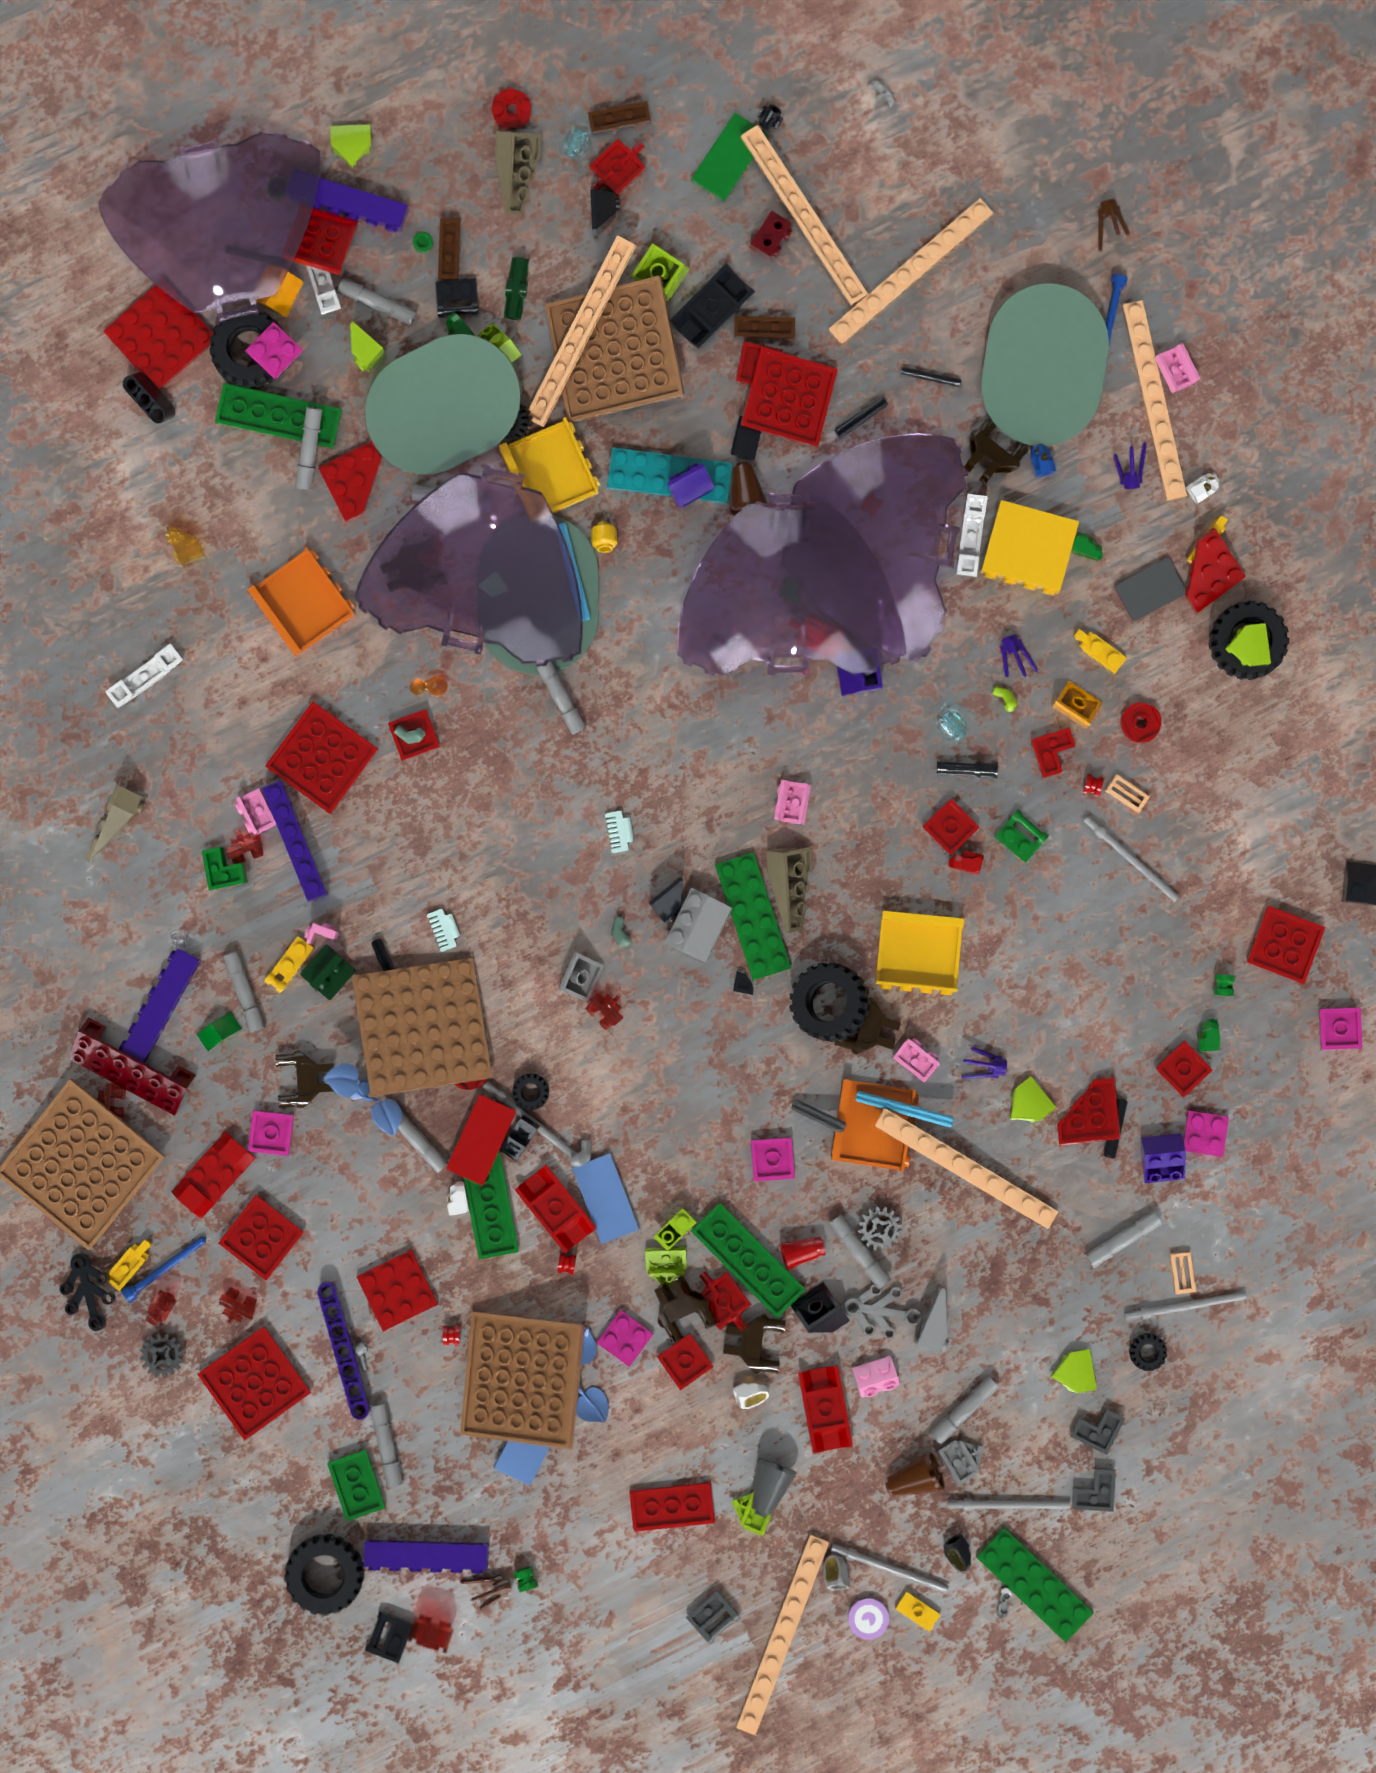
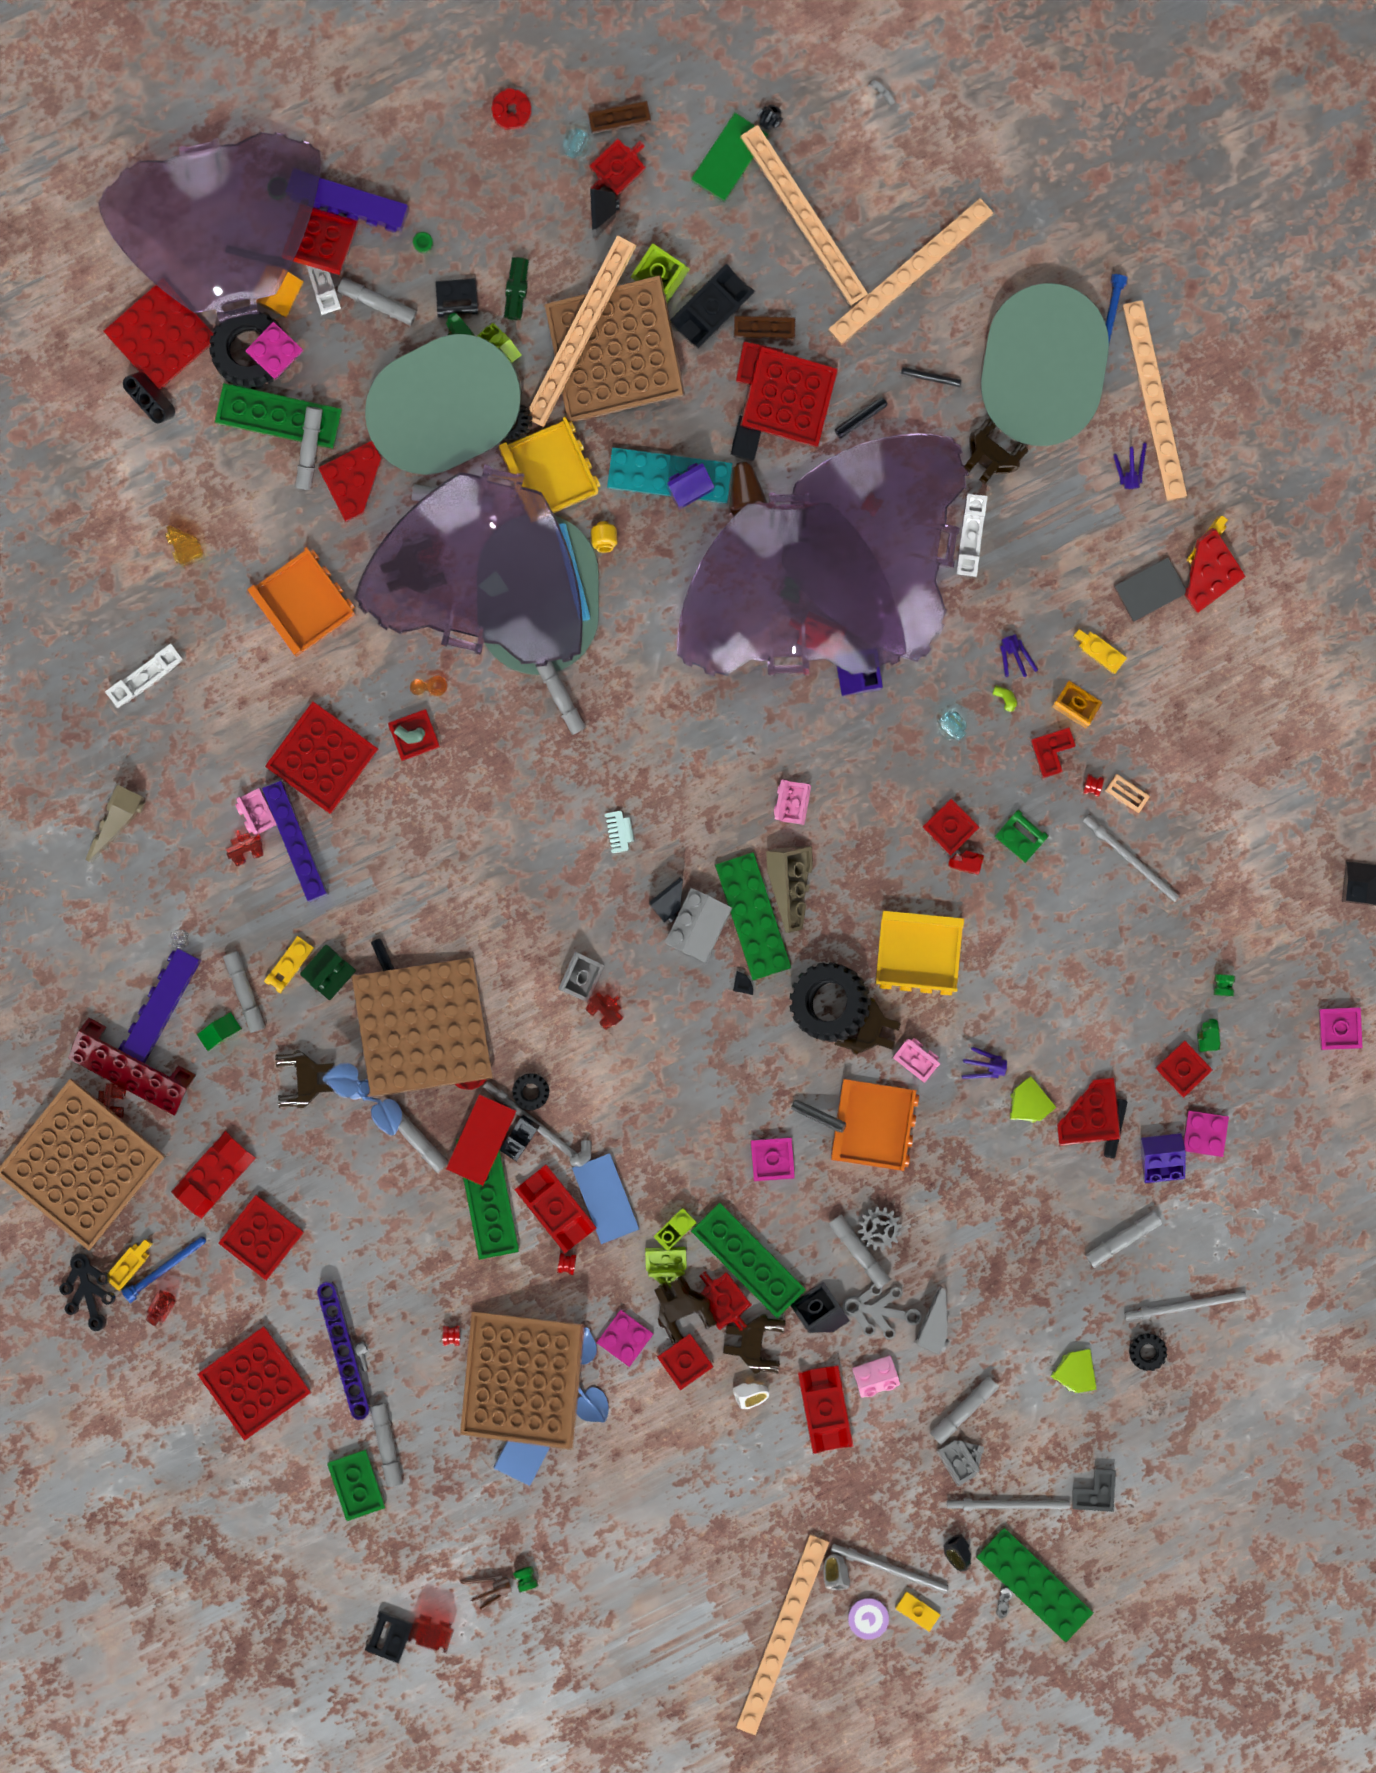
dark grey gear [140,1333,185,1378] -> none
green plate [202,847,248,891] -> none
clear red hips [219,1287,257,1324] -> none
dark pink plate [248,1111,294,1156] -> none
black tyre [284,1534,364,1616] -> none
bright pink bracket [305,923,340,945] -> none
lime slope [330,124,371,168] -> none
lime slope [350,322,386,373] -> none
red plate [356,1249,438,1332] -> none
dark purple brick [363,1540,489,1574] -> none
light aqua piece [427,909,461,952] -> none
reddish brown plate [438,218,461,280] -> none
white rock [446,1181,470,1216] -> none
dark tan wedge [495,131,542,215] -> none
sand green arm [611,917,631,946] -> none
red tile [629,1482,715,1532] -> none
dark grey plate [686,1590,741,1645] -> none
lime slope [731,1492,773,1536] -> none
dark red brick [750,211,793,261] -> none
dark grey cone [752,1458,797,1518] -> none
red plant [780,1237,826,1271] -> none
medium azure axle [856,1091,954,1127] -> none
light nougat plate [874,1108,1059,1229] -> none
reddish brown cone [885,1452,945,1497] -> none
black pin [936,761,998,780] -> none
yellow panel [980,500,1079,596] -> none
blue rock [1030,444,1056,478] -> none
dark grey plate [1070,1409,1125,1455] -> none
green rock [1071,532,1103,561] -> none
reddish brown plant [1097,199,1130,251] -> none
red plate [1120,702,1162,743] -> none
bright pink bracket [1154,343,1200,393] -> none
light nougat tile [1170,1251,1196,1294] -> none
white rock [1186,473,1219,504] -> none
black tyre [1209,601,1289,680] -> none
lime slope [1225,623,1271,666] -> none
red plate [1246,906,1326,985] -> none

